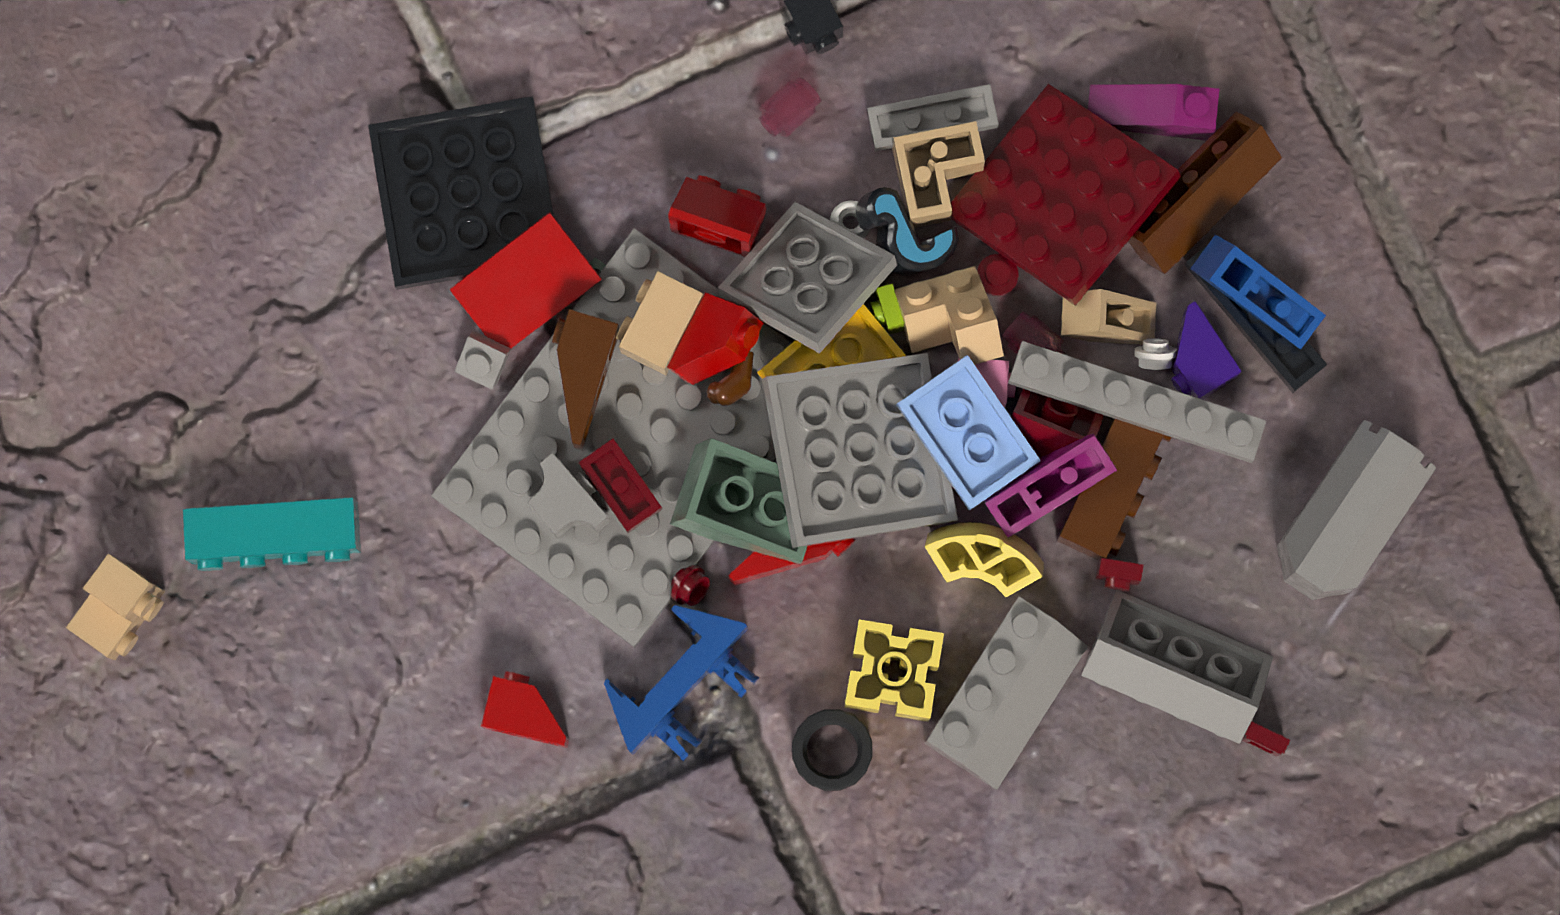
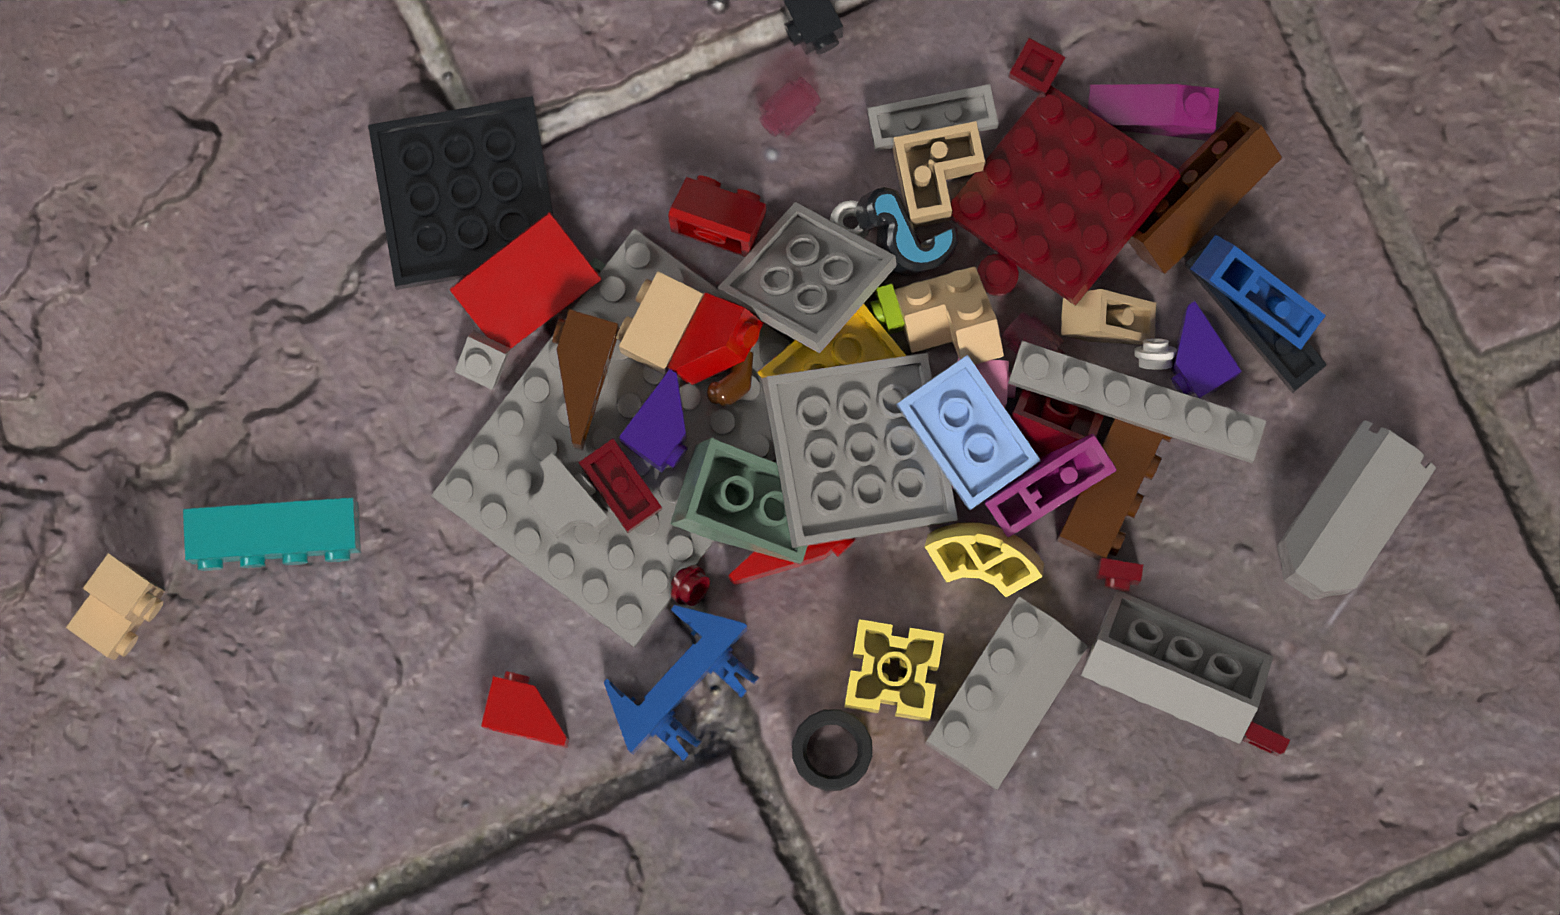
none -> dark purple slope [619,369,688,473]
none -> dark red plate [1008,38,1066,95]

